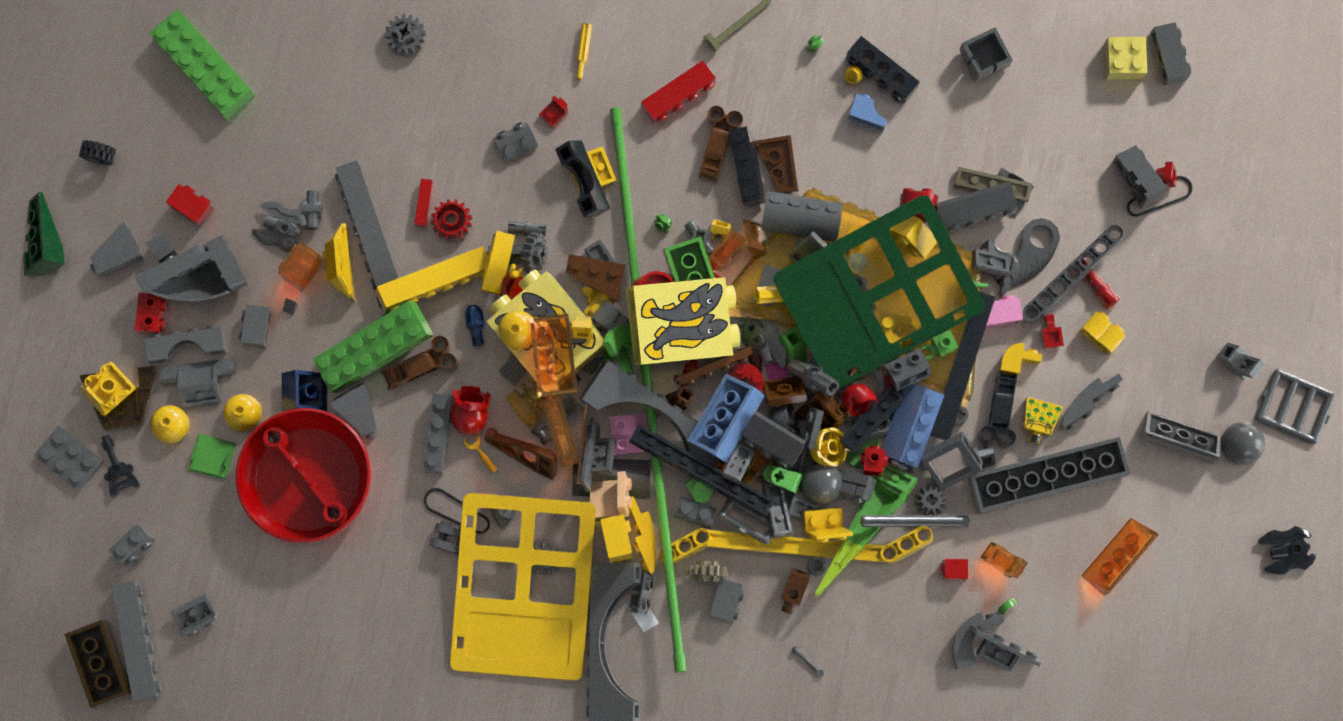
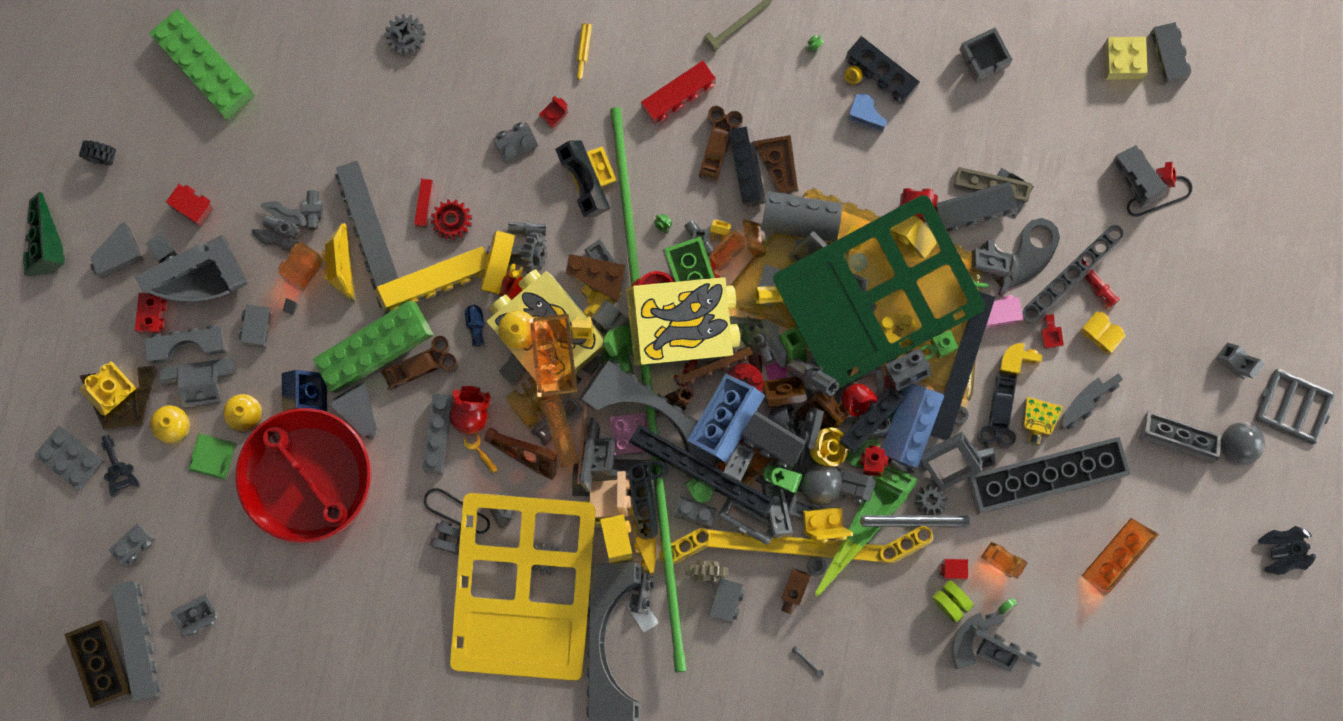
none -> black beam [628,461,669,540]
none -> lime wheel [932,580,974,623]

